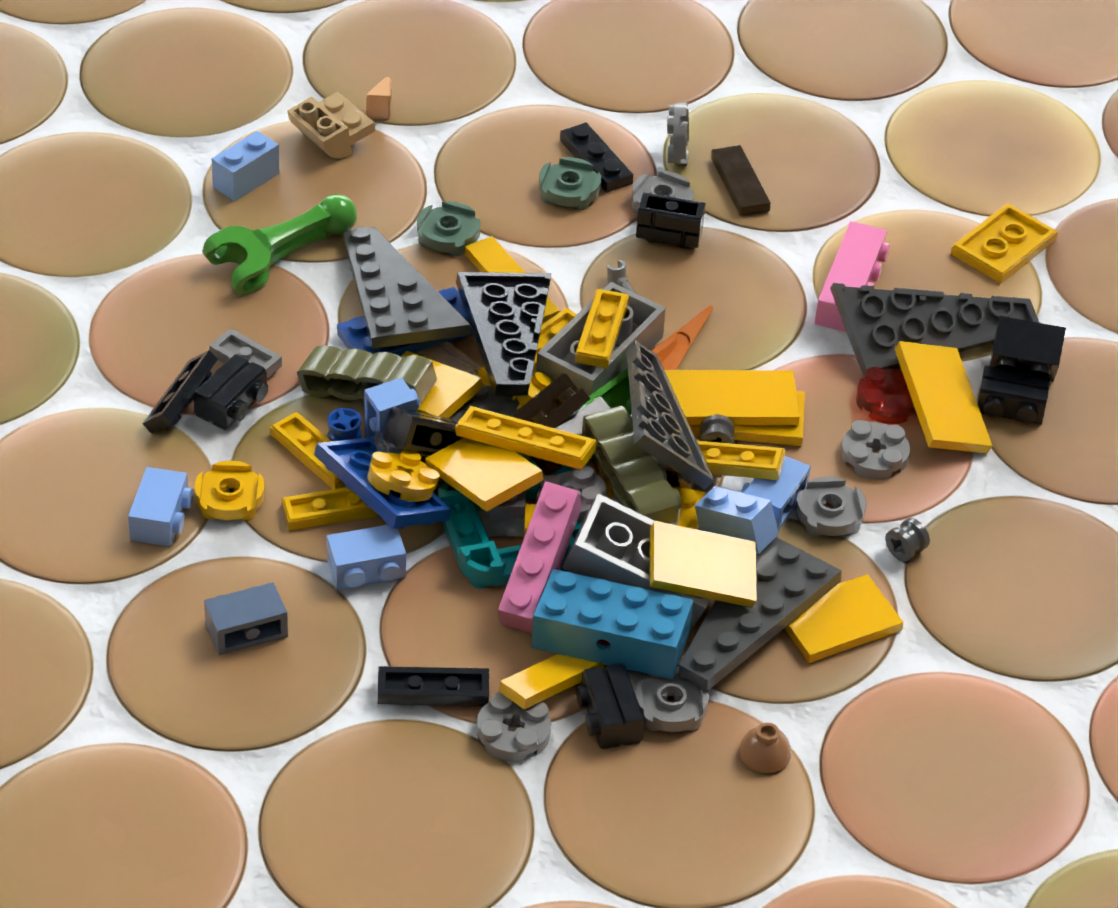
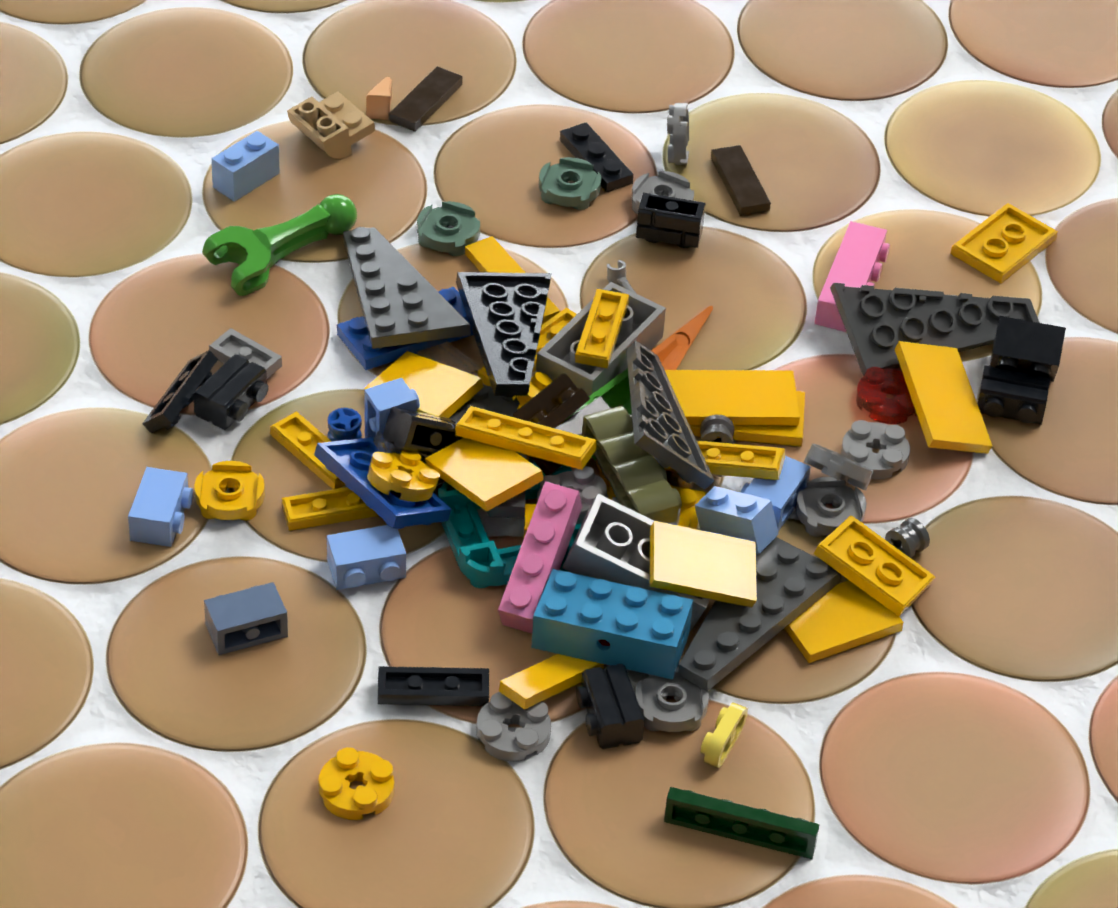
olive brick [297,345,437,405] -> none
medium nougat brick [739,723,791,773] -> none
none -> yellow plate [318,747,395,820]
none -> dark brown tile [389,66,463,132]
none -> dark green plate [664,787,820,859]
none -> light yellow plate [700,702,748,768]
none -> light grey plate [804,443,874,490]
none -> yellow tile [813,515,935,617]

